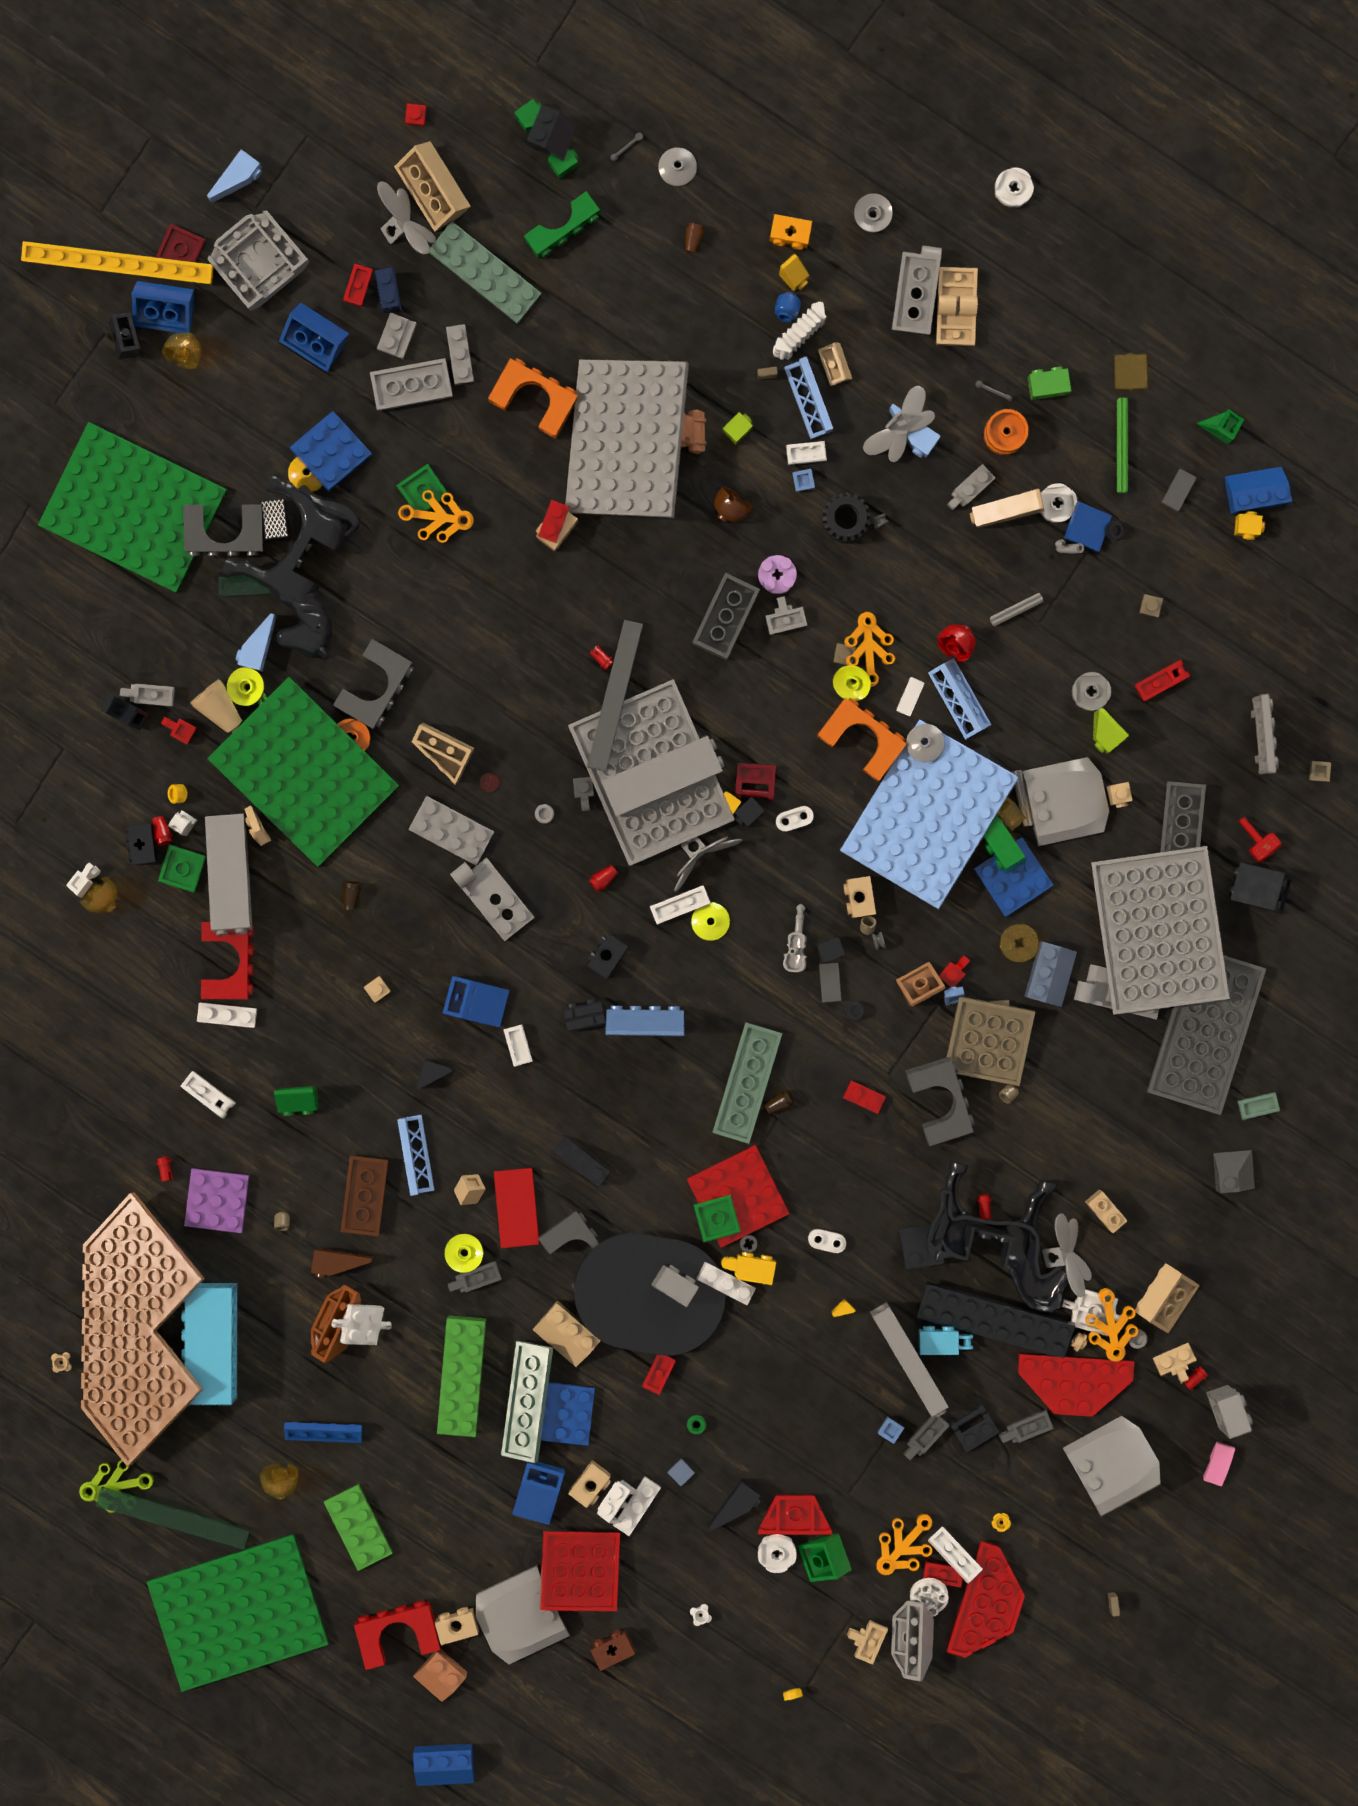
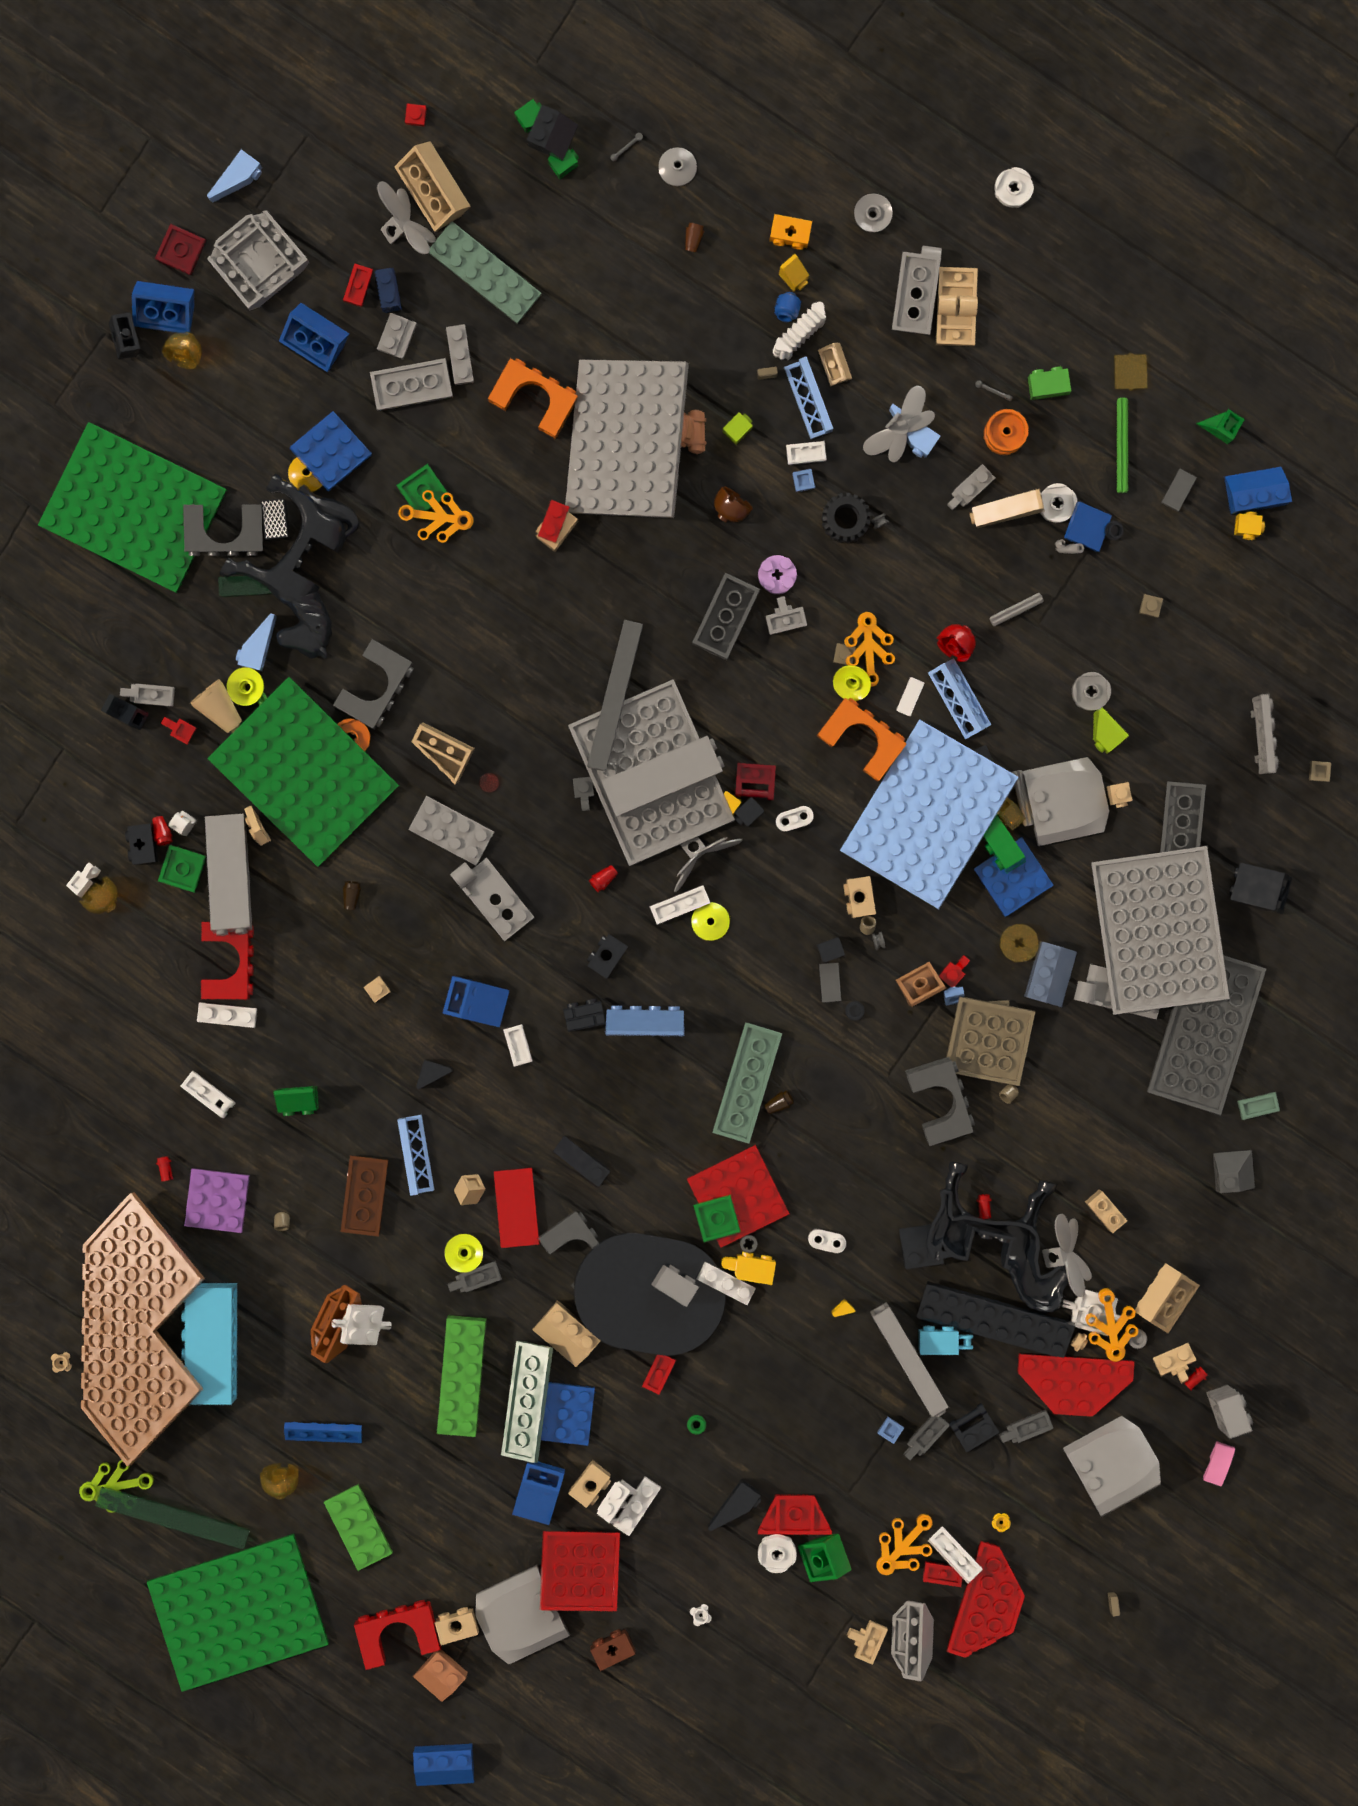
yellow plate [21,241,214,285] -> none
yellow tile [168,784,187,804] -> none
reddish brown slope [311,1248,373,1278] -> none
green arch [524,191,600,258] -> none
light grey tile [535,804,554,824] -> none
red pin [589,645,613,670] -> none
sand blue tile [668,1458,695,1486] -> none
light grey piece [783,904,807,972] -> none
yellow tile [783,1688,803,1701] -> none
red plate [843,1081,886,1114] -> none
light grey dish [906,724,945,762] -> none
white tile [910,1578,949,1617] -> none
red plate [1134,660,1190,702] -> none
red piece [1239,816,1282,862] -> none

